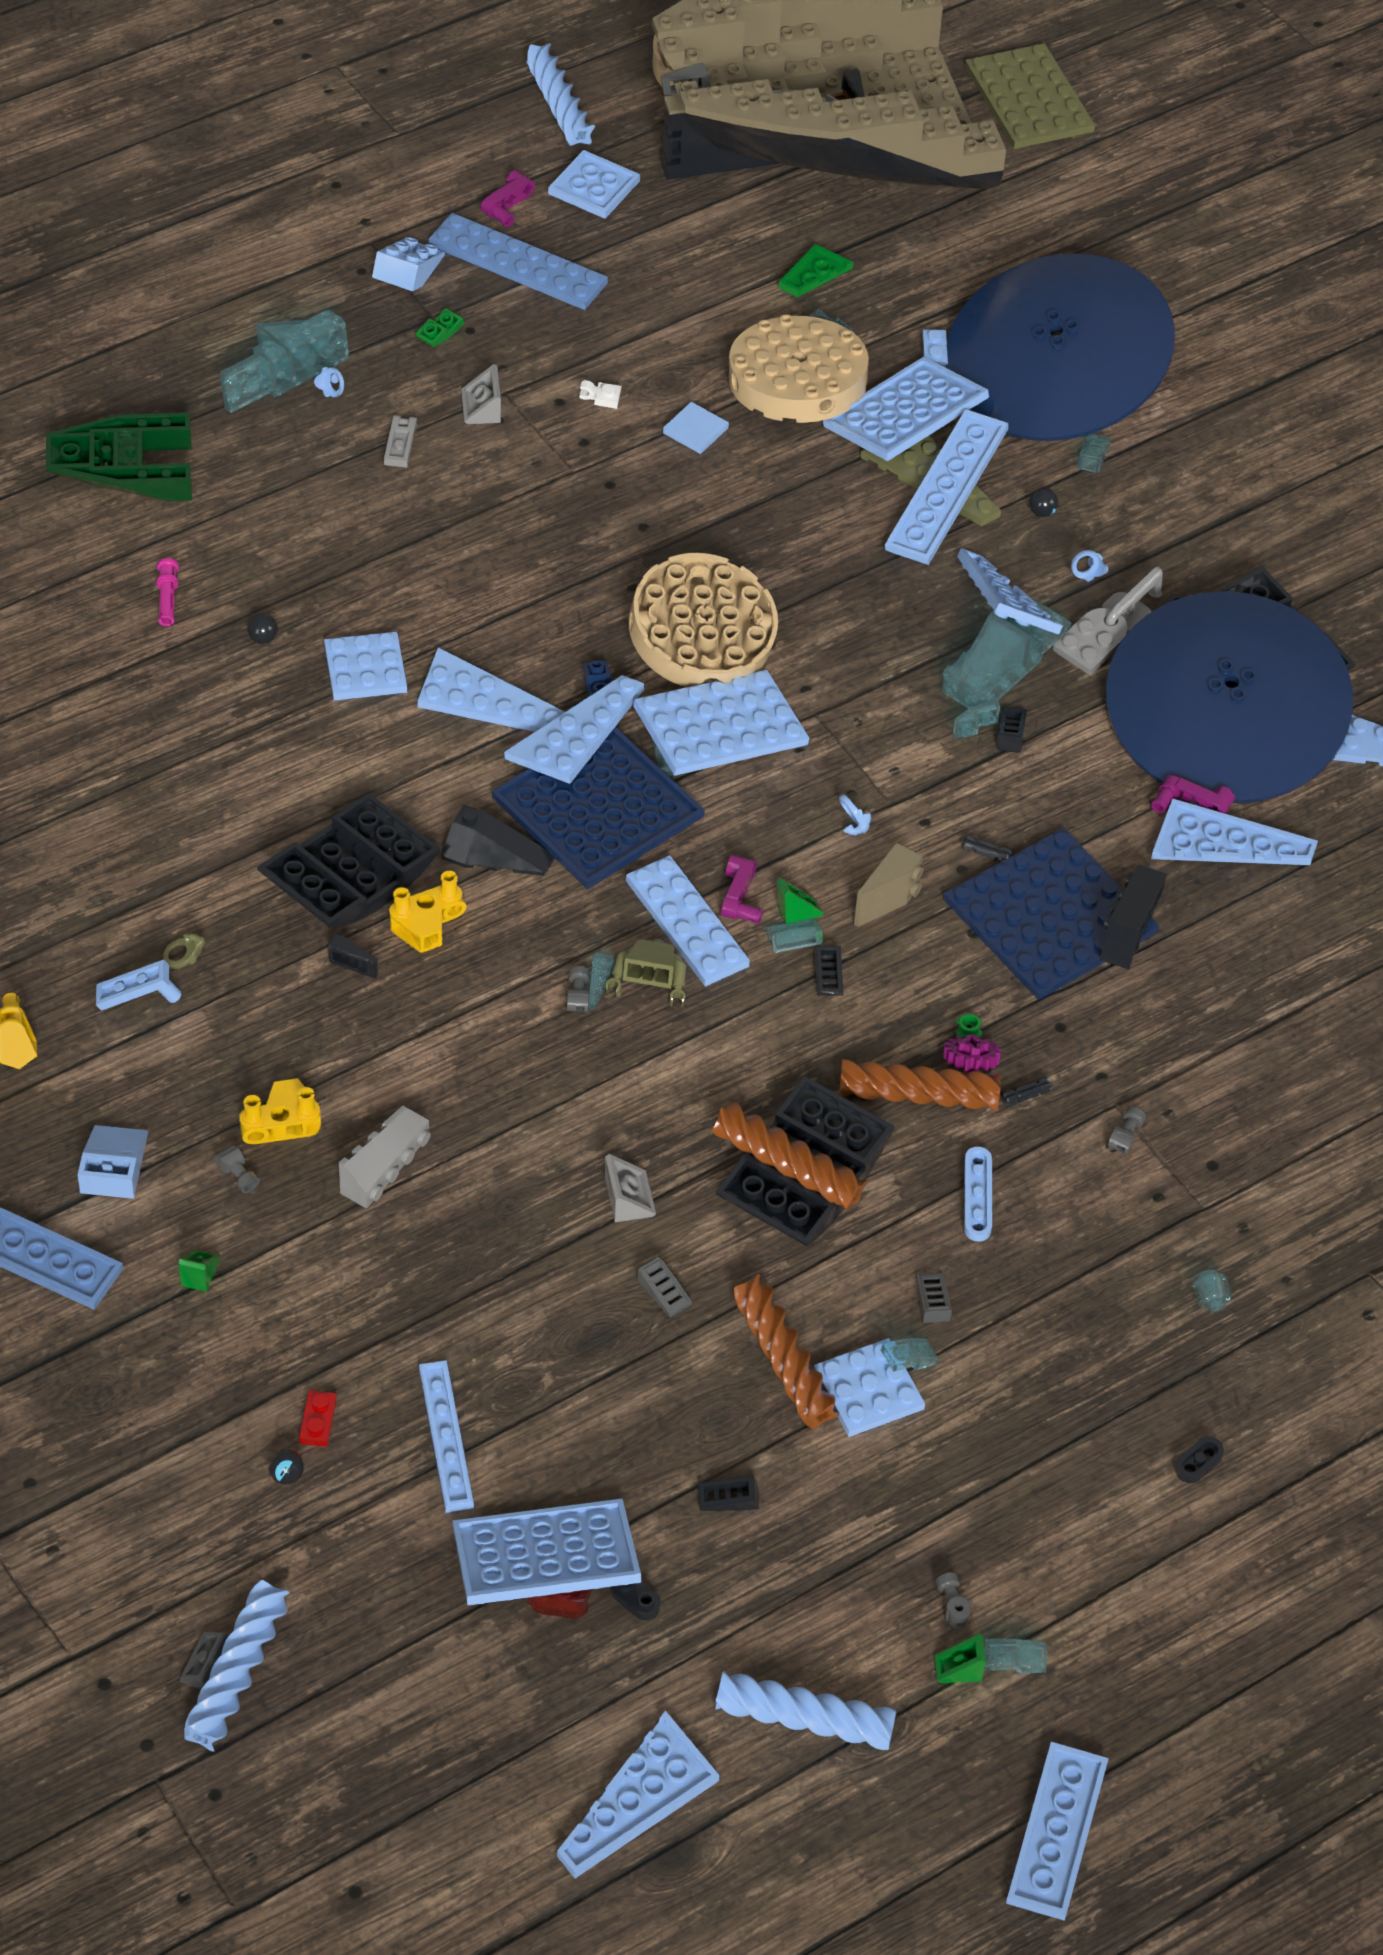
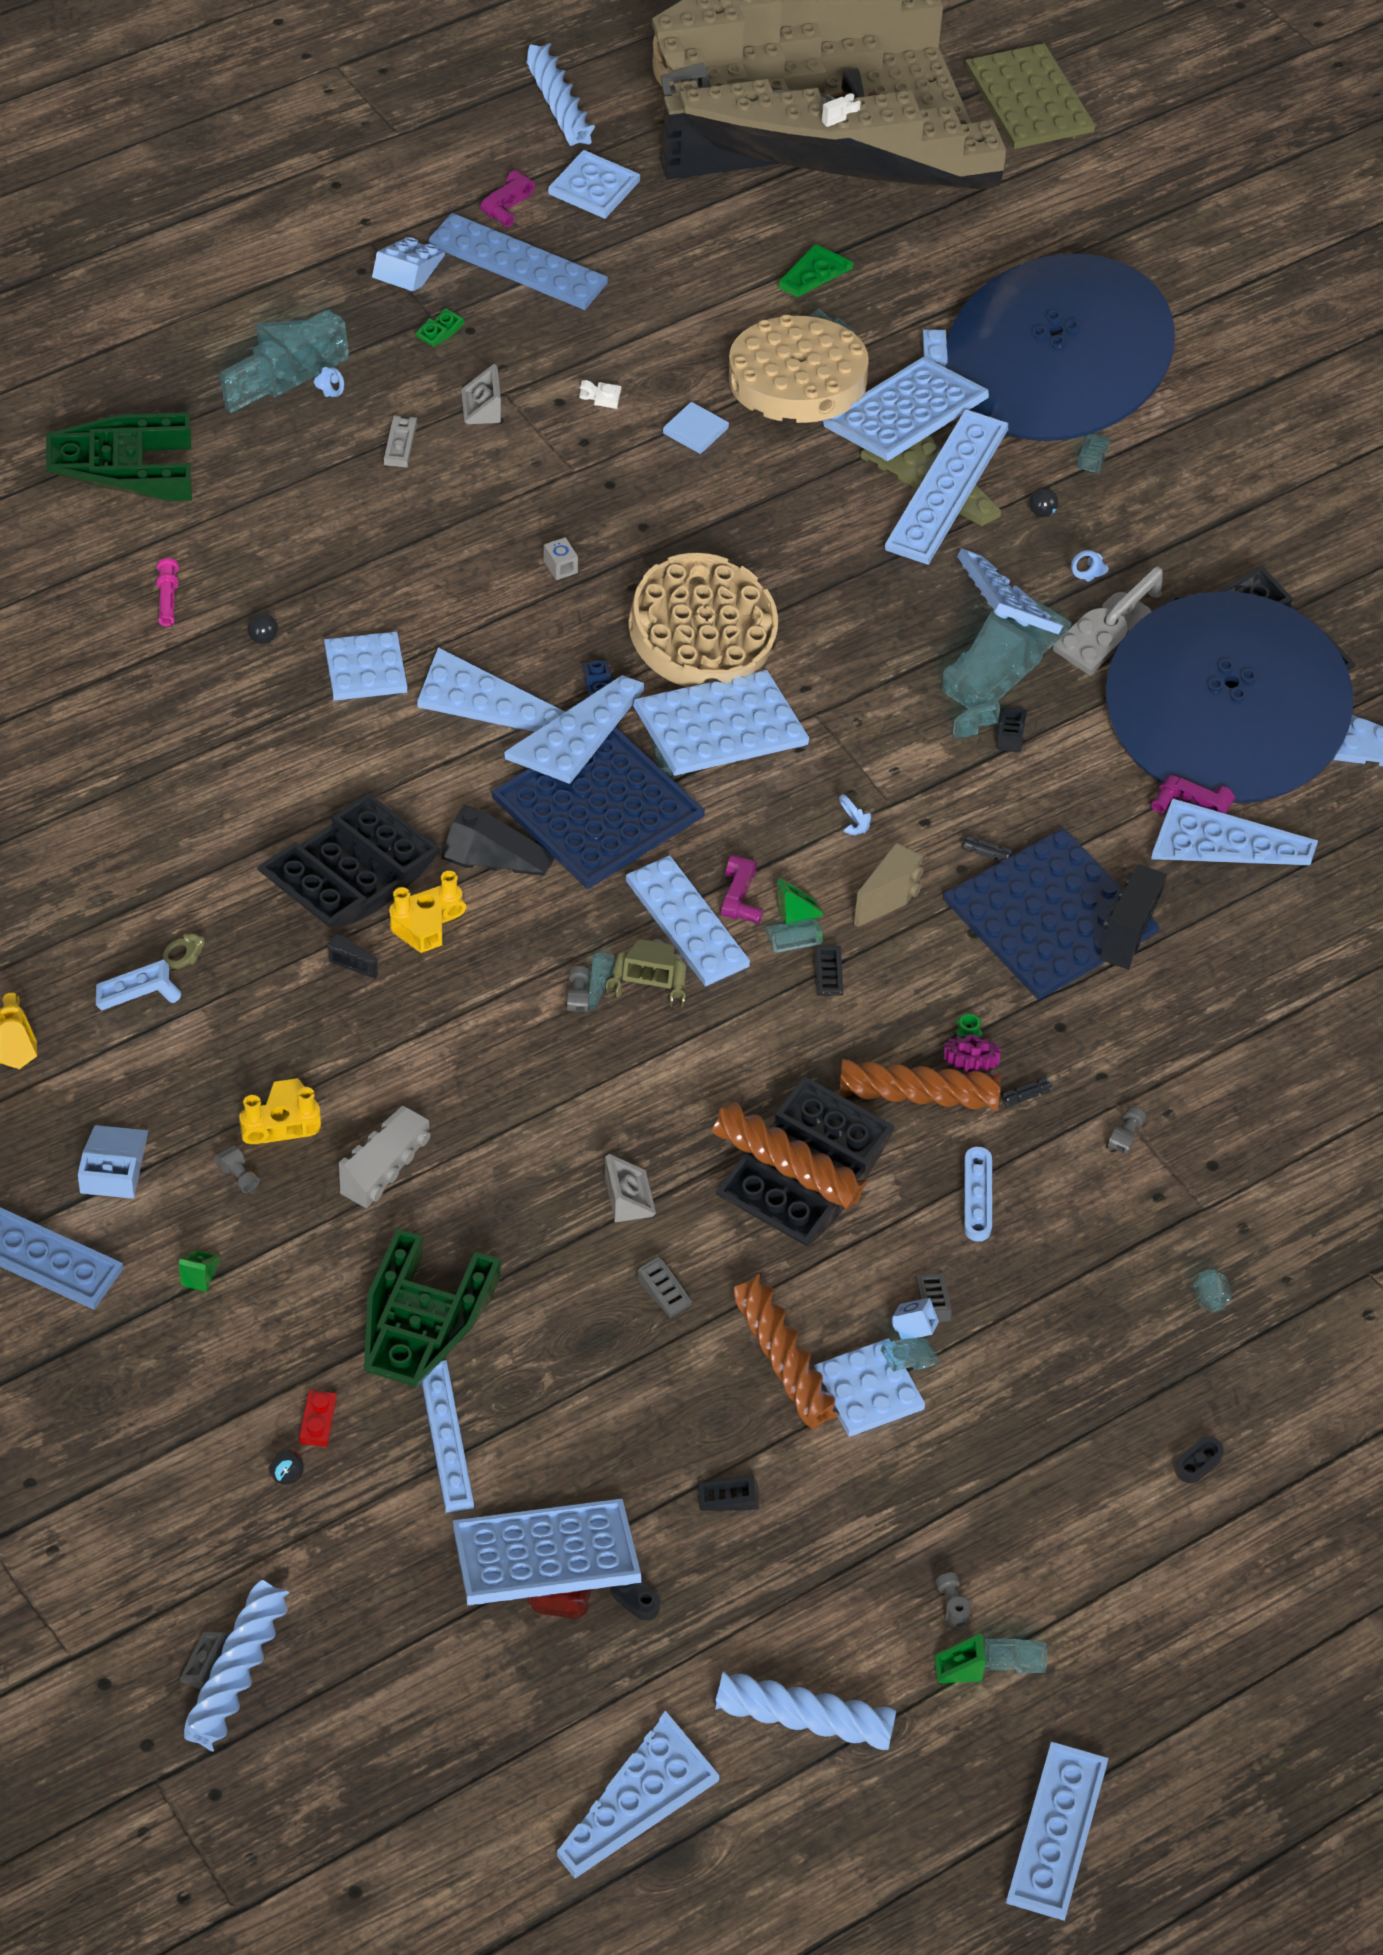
none -> dark green wedge [364,1229,501,1387]
none -> light grey brick [544,537,578,580]
none -> white plate [822,94,861,127]
none -> light blue brick [892,1298,939,1341]

